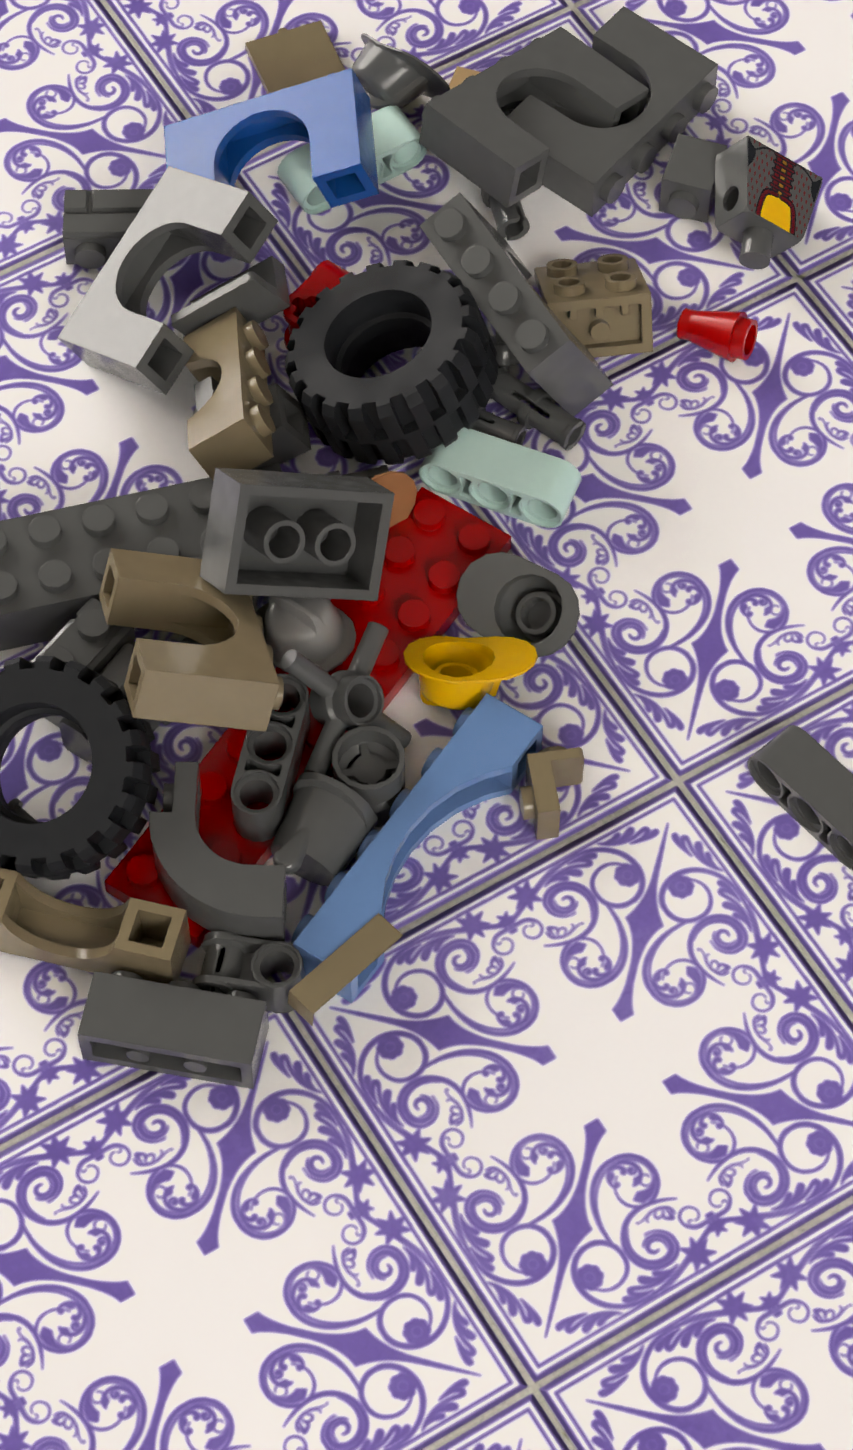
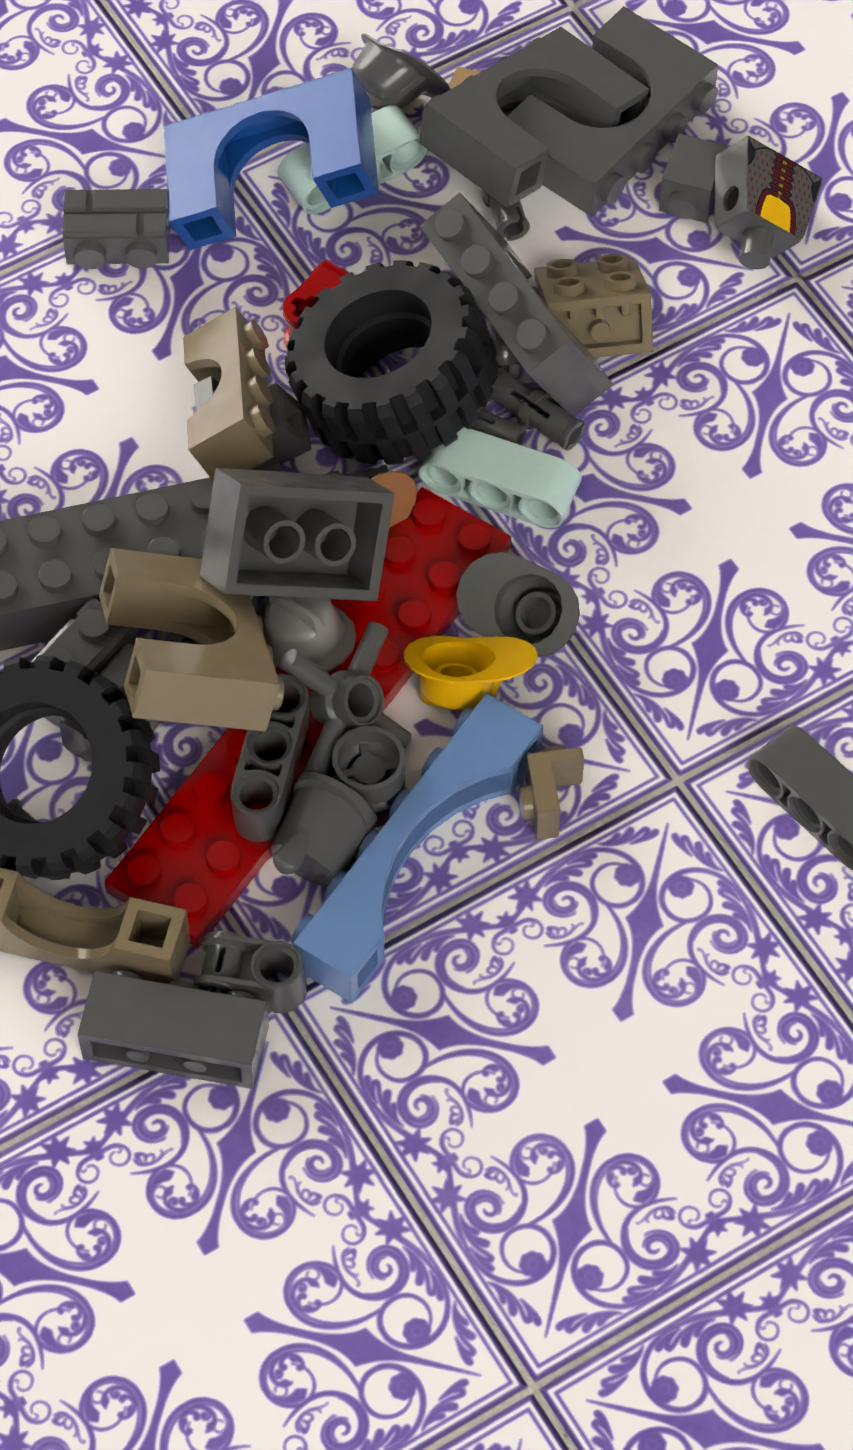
arch [57,166,278,395] -> none
dark grey arch [149,761,287,942] -> none
dark grey panel [171,256,290,336] -> none
dark tan piece [245,20,345,94] -> none
dark tan piece [288,913,403,1026] -> none
red cone [677,308,758,363] -> none

